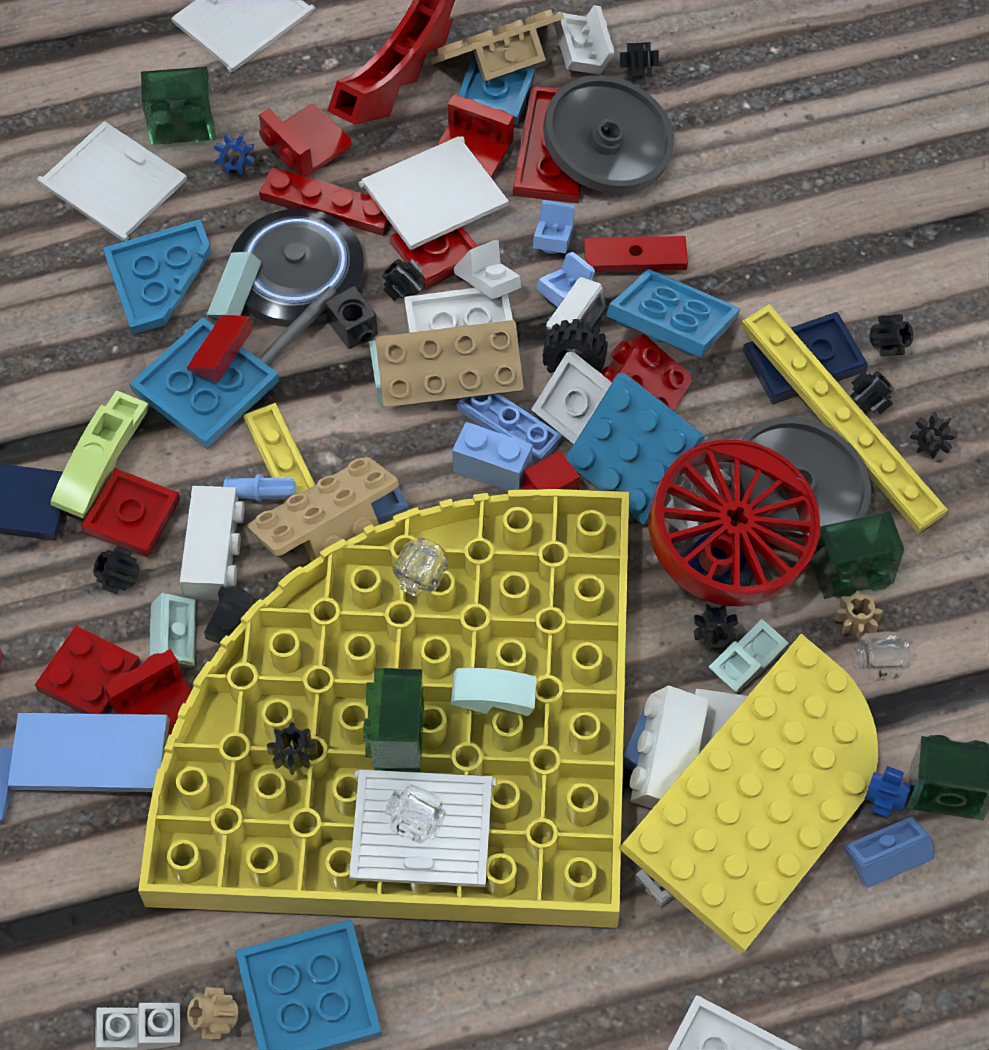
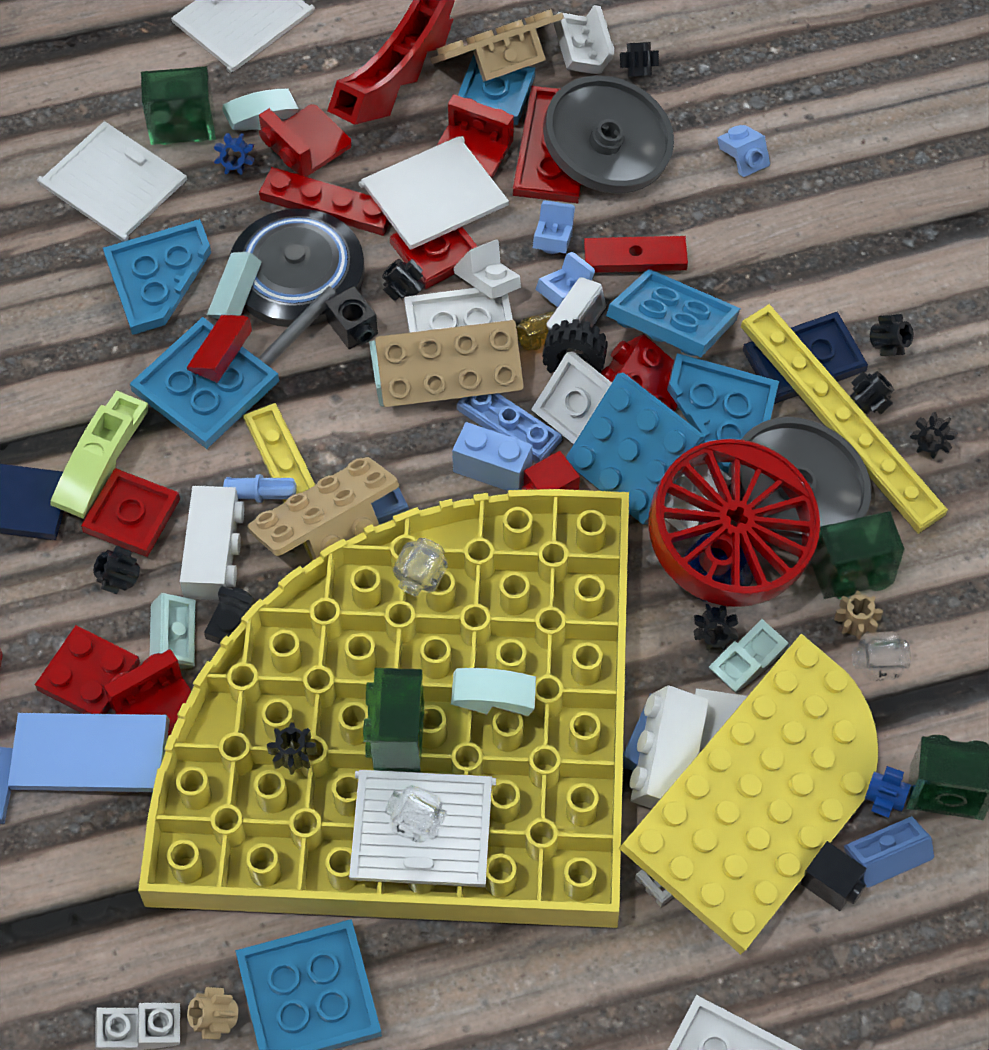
none -> light aqua slope [222,89,299,131]
none -> clear yellow cone [516,310,556,350]
none -> dark azure plate [667,353,779,473]
none -> light blue bracket [717,125,770,177]
none -> black brick [801,841,867,911]

